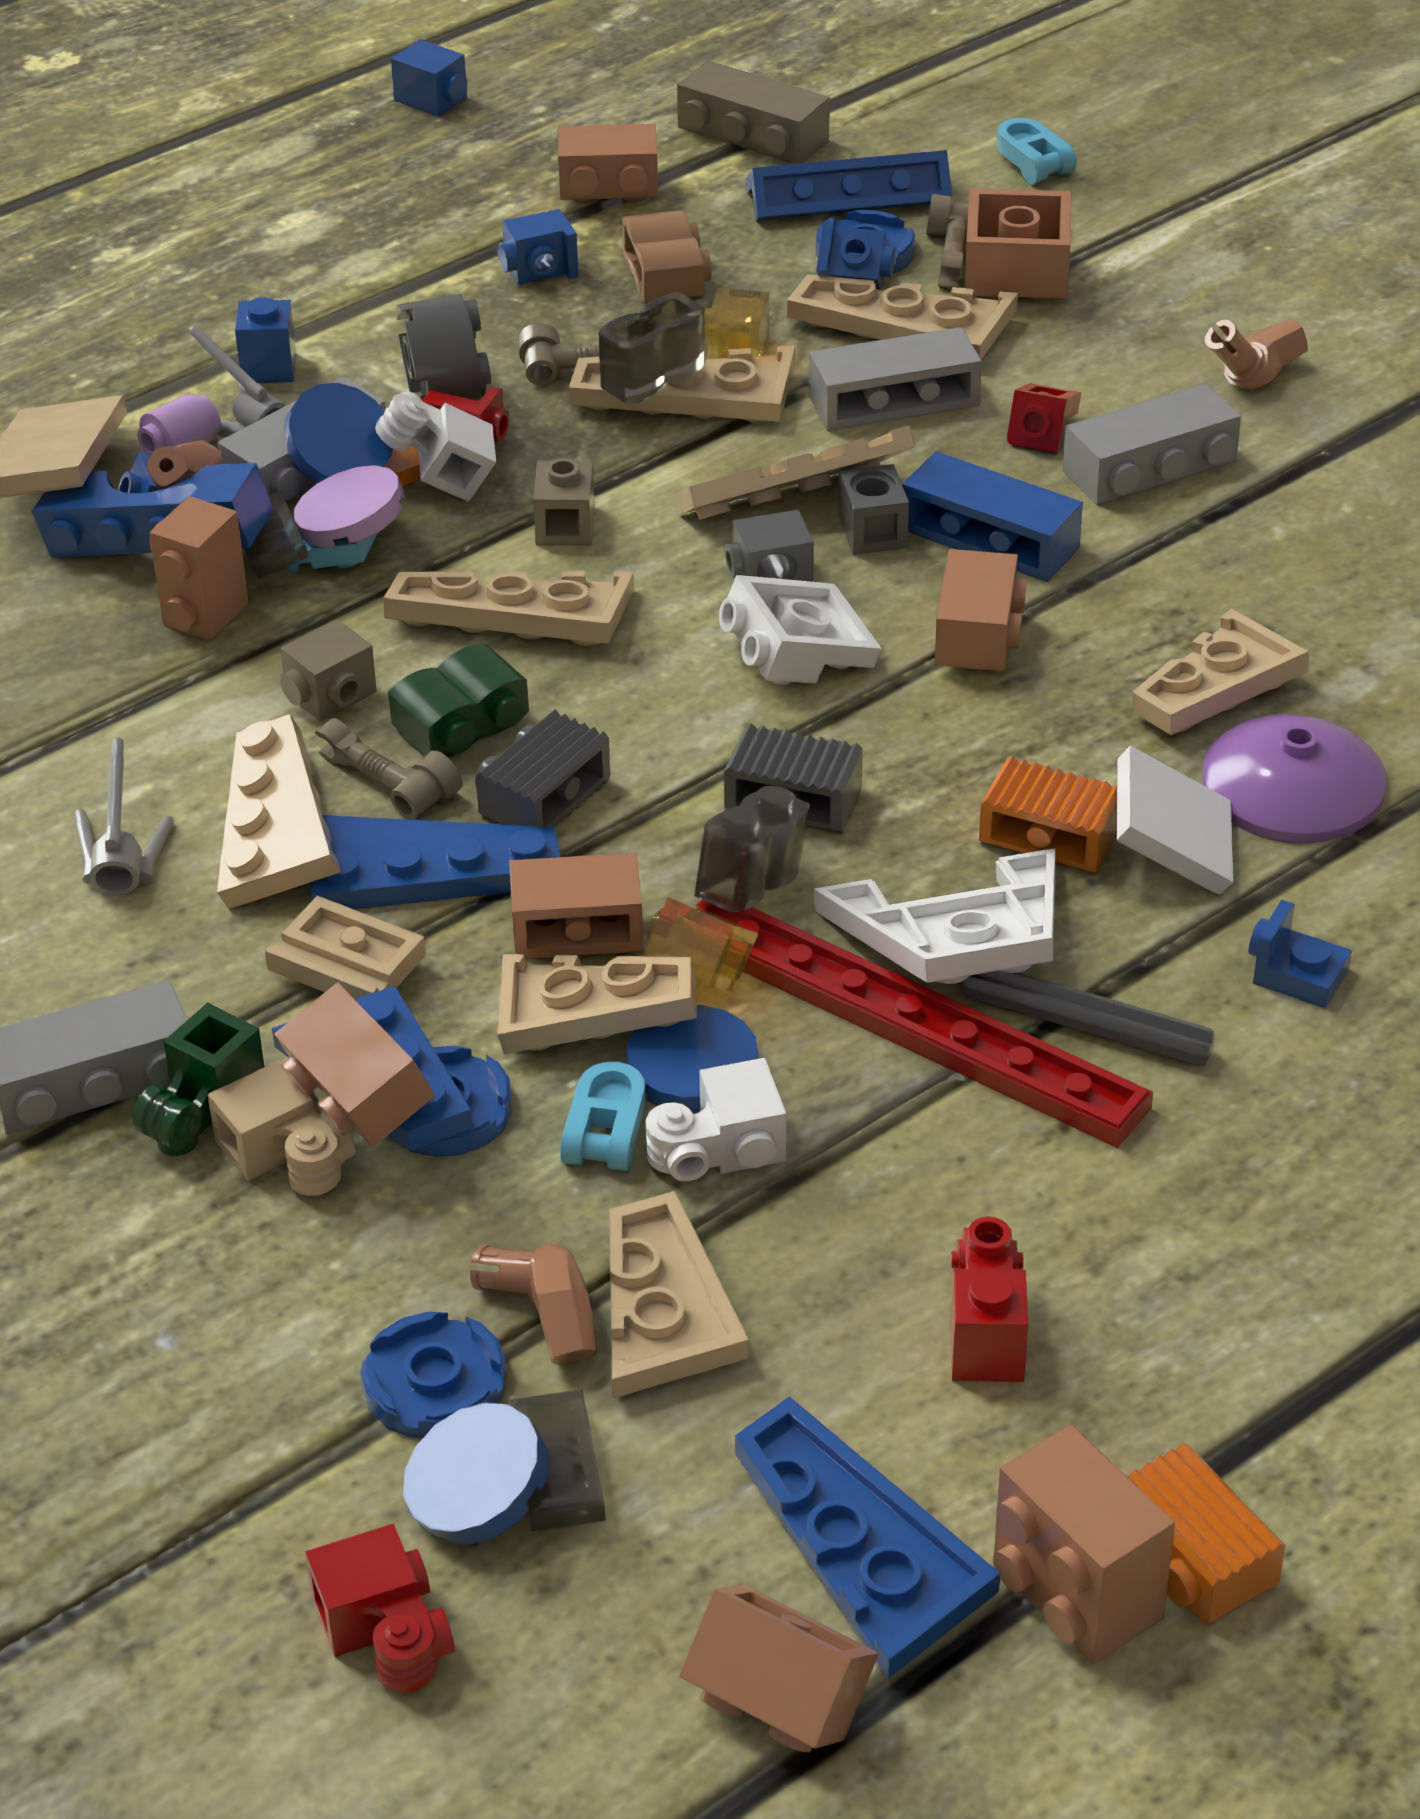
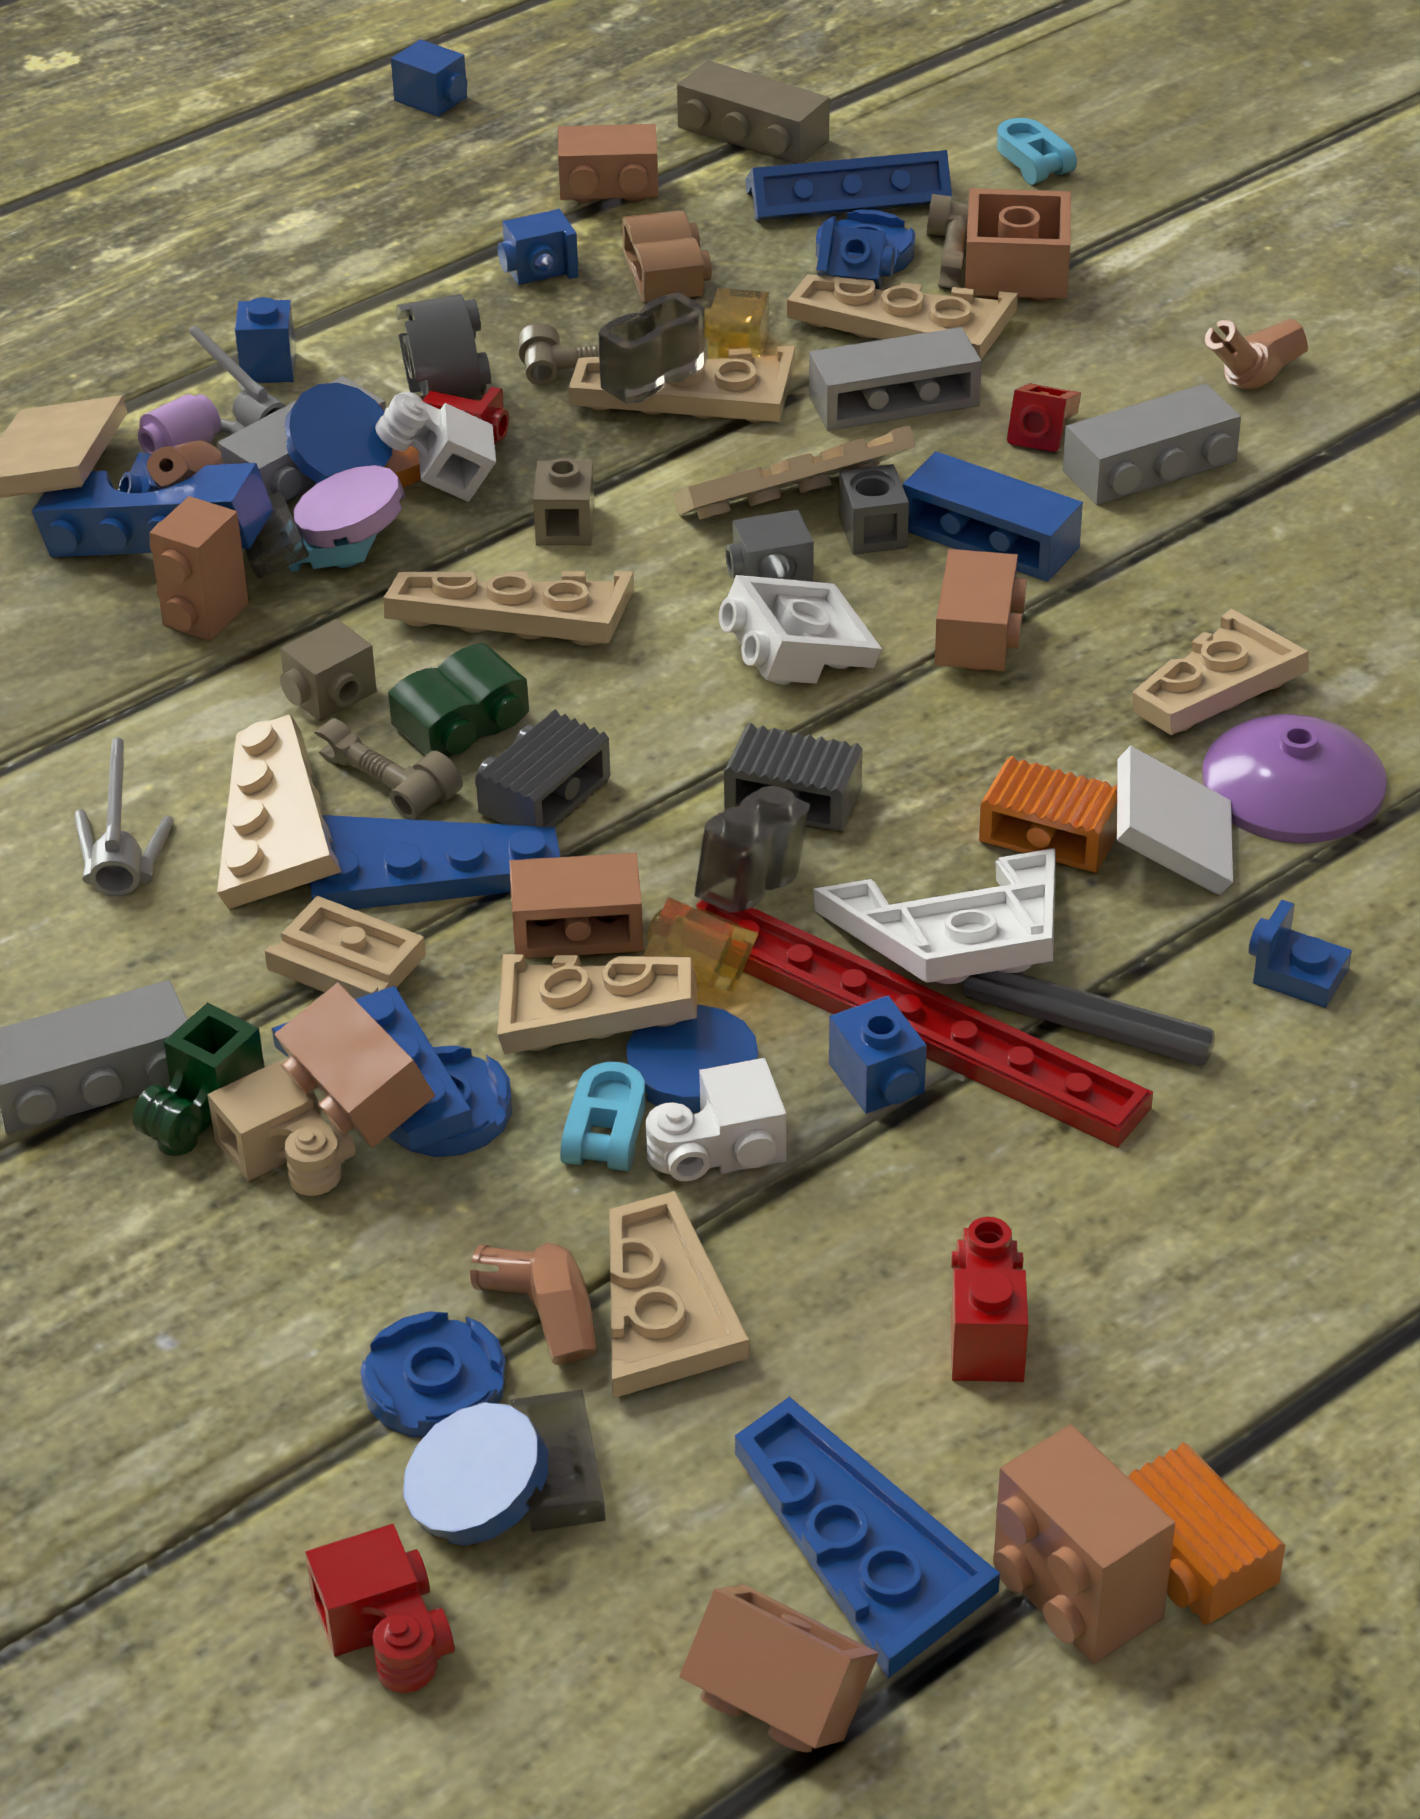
none -> blue brick [829,995,927,1114]

